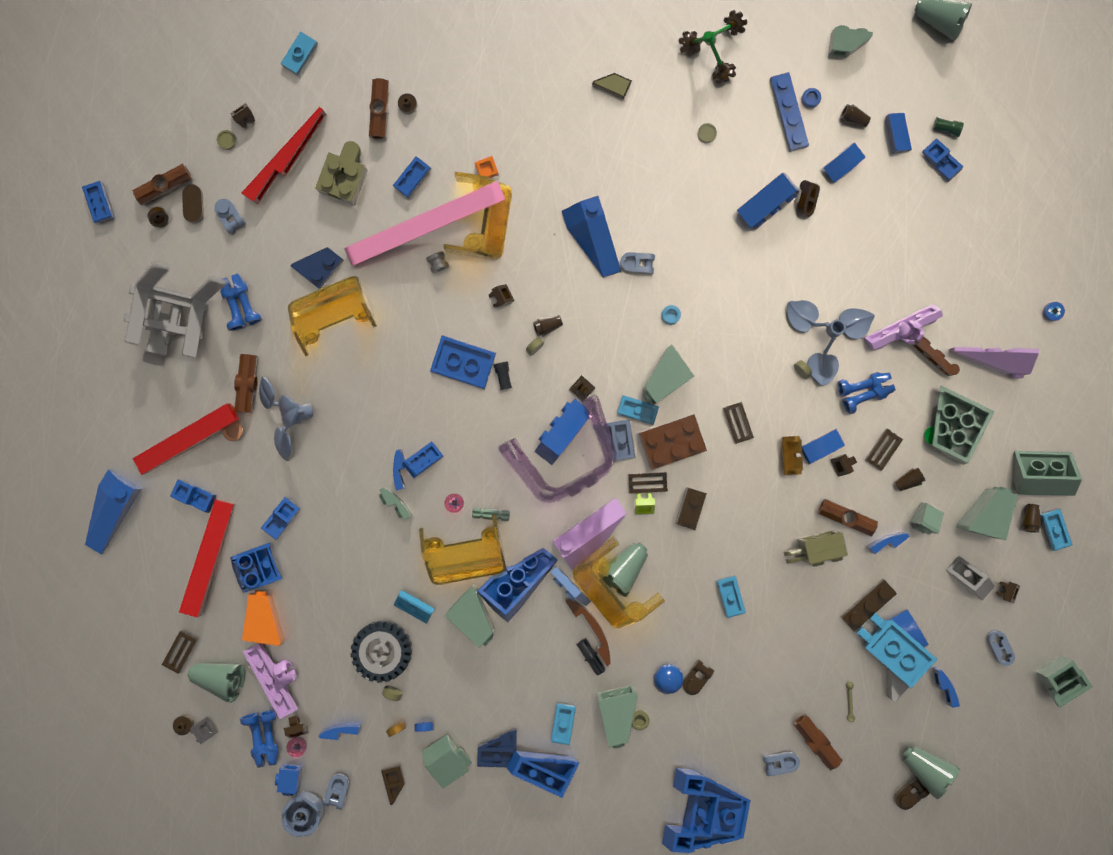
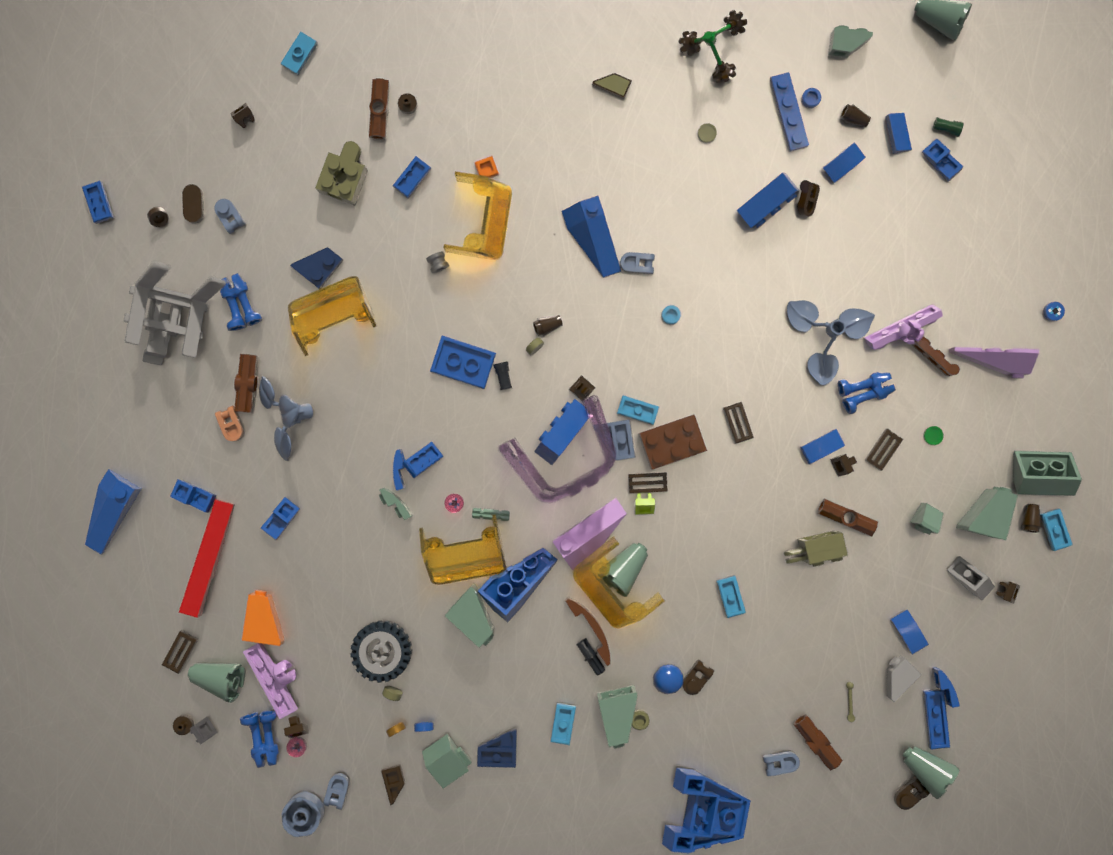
reddish brown piece [132,163,192,206] -> none
red slope [132,403,240,475] -> none
olive piece [217,130,236,150] -> none
blue slope [230,543,282,593] -> none
red slope [241,107,327,205] -> none
blue brick [275,764,302,796] -> none
blue slope [319,723,362,740] -> none
bright pink beam [344,181,505,266] -> none
dark azure plate [394,590,435,624] -> none
dark brown tile [488,284,515,307] -> none
blue wedge [507,751,580,798] -> none
medium blue wing [551,567,591,606] -> none
sand green slope [642,345,694,405] -> none
dark brown brick [675,487,707,530] -> none
pearl gold hinge [782,436,803,475] -> none
olive tile [794,360,812,379] -> none
dark brown plate [840,579,897,632] -> none
dark azure tile [857,613,937,688] -> none
blue slope [866,532,910,554] -> none
dark brown cone [895,467,926,492] -> none
sand green wedge [932,386,995,465] -> none
sand blue beam [986,630,1015,666] -> none
sand green plate [1036,656,1093,708] -> none
none -> blue tile [923,689,950,750]

